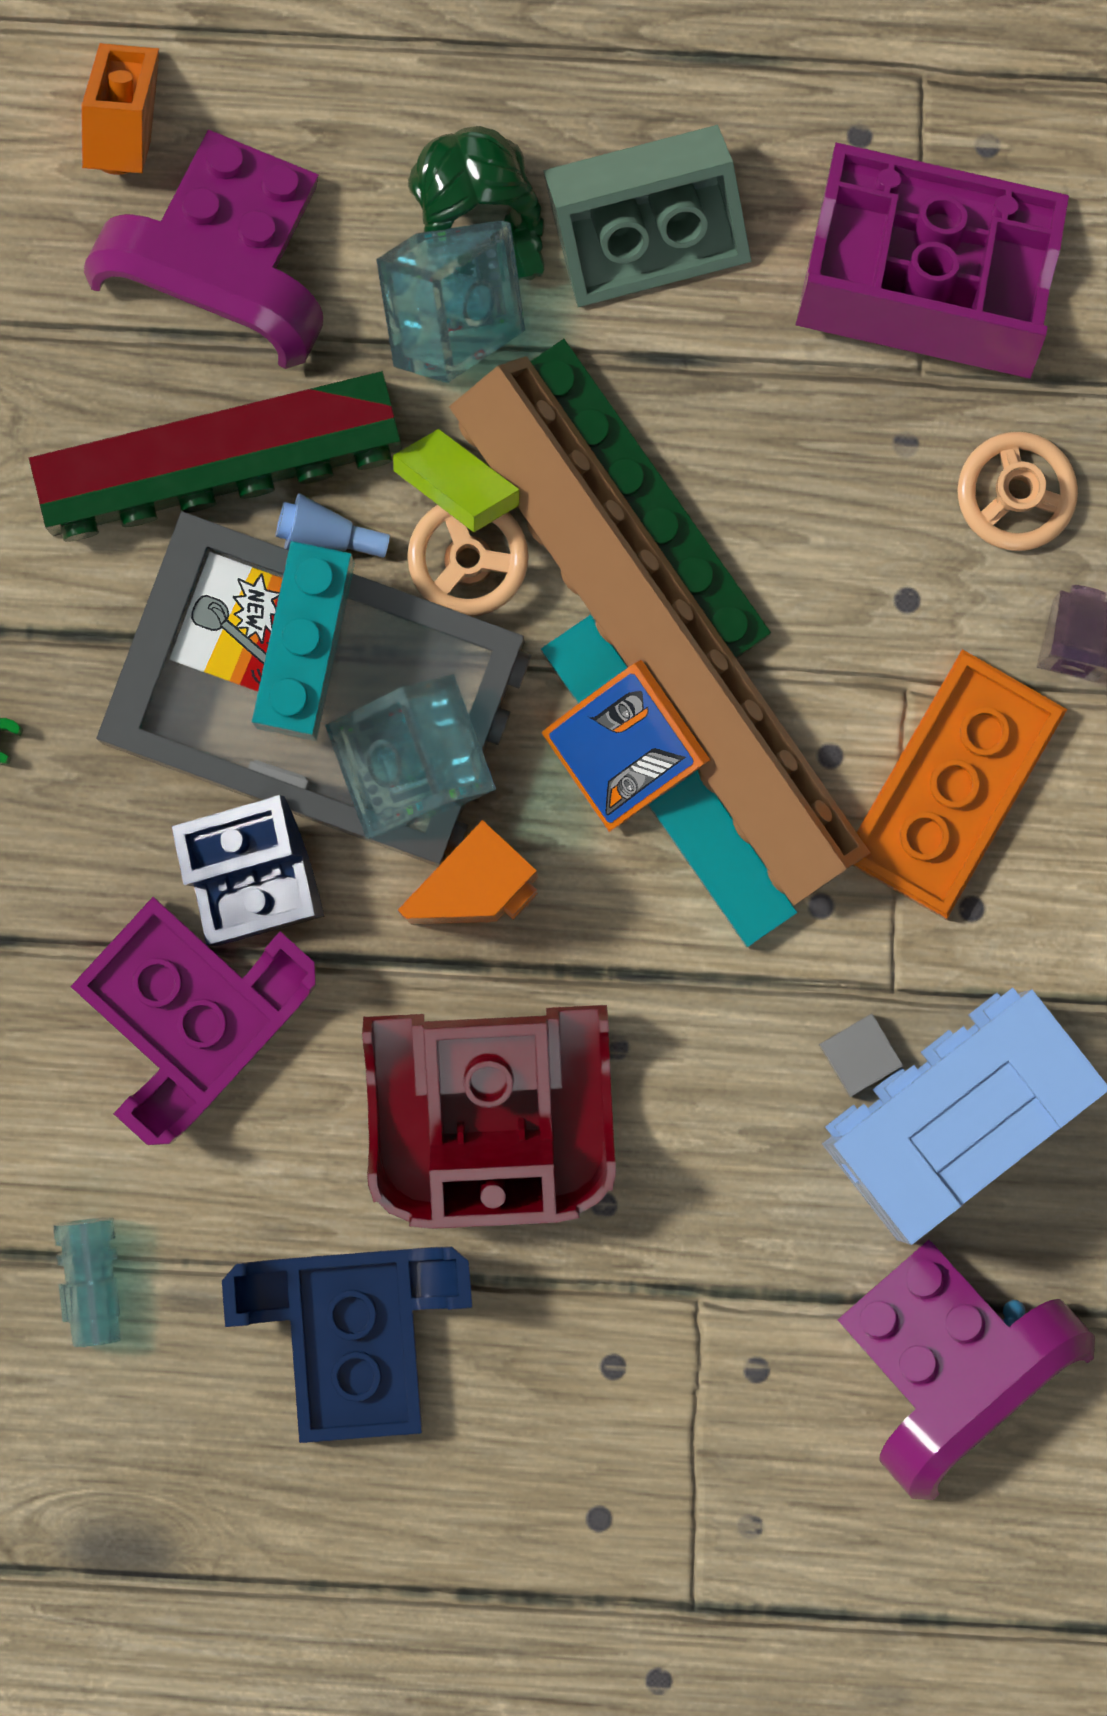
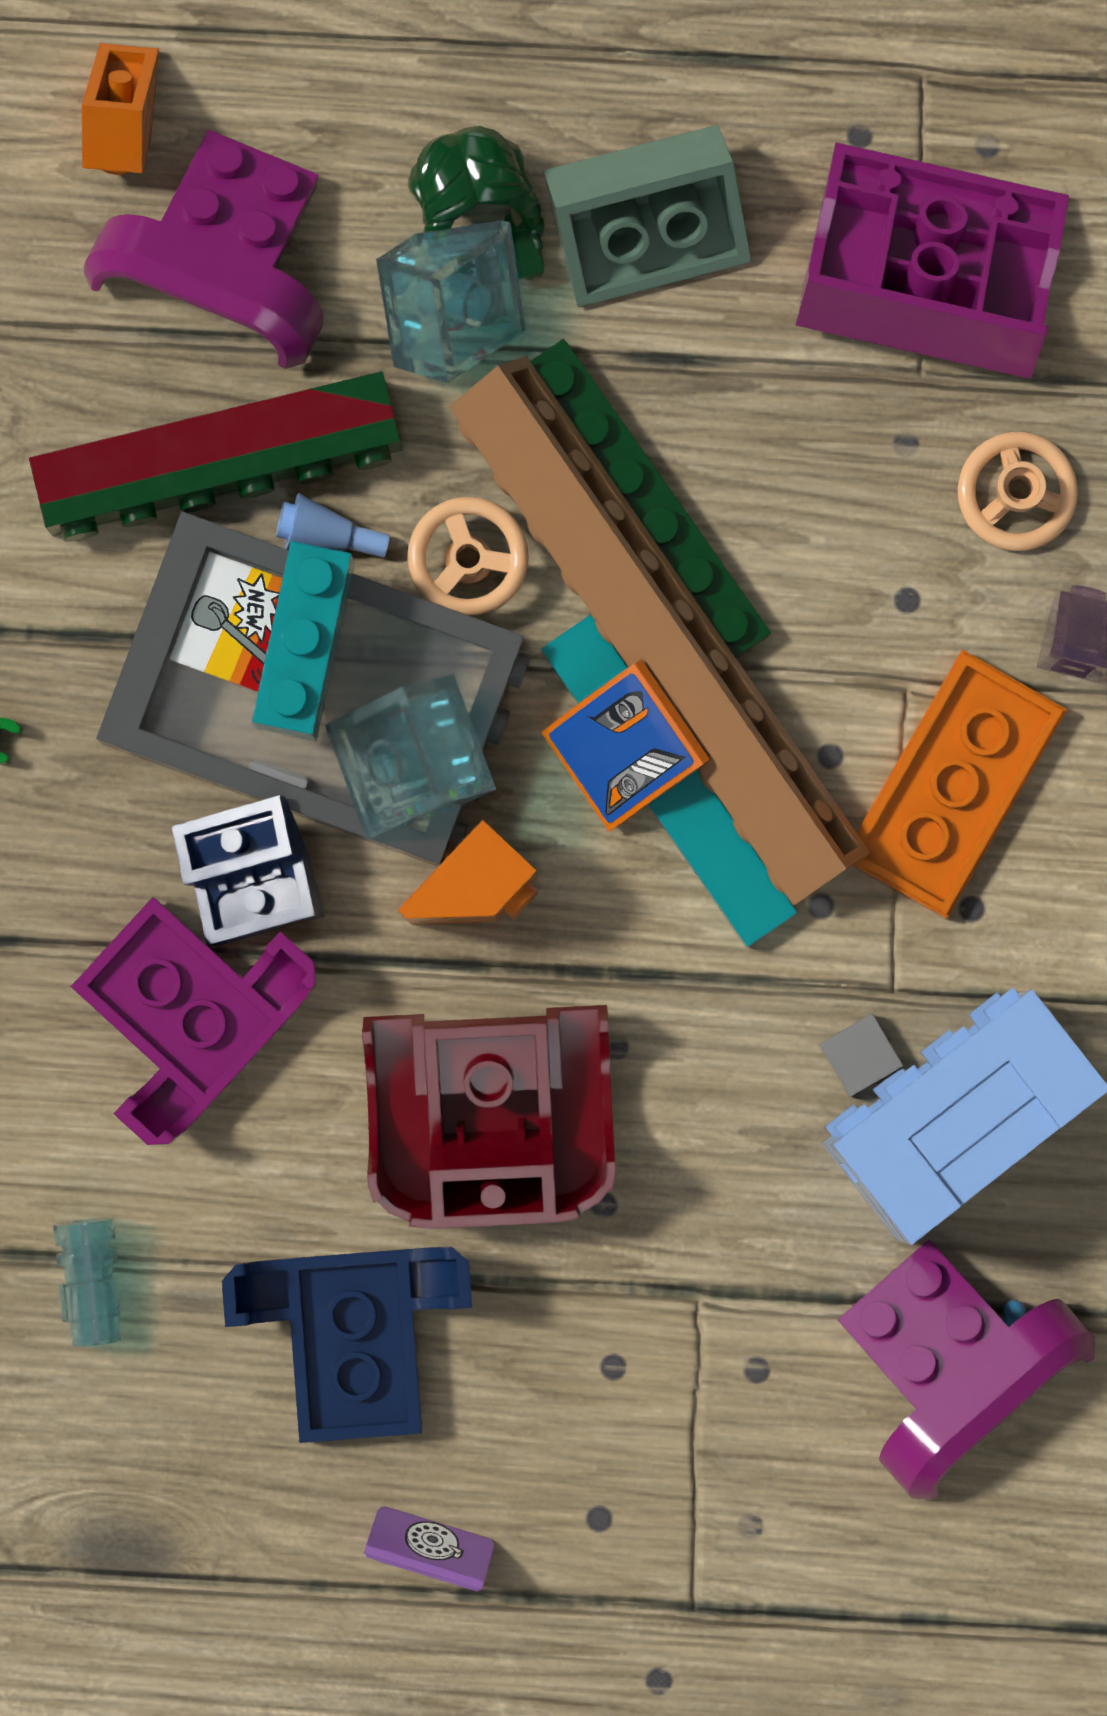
lime tile [393,429,519,532] -> none
none -> medium lavender slope [363,1506,494,1592]

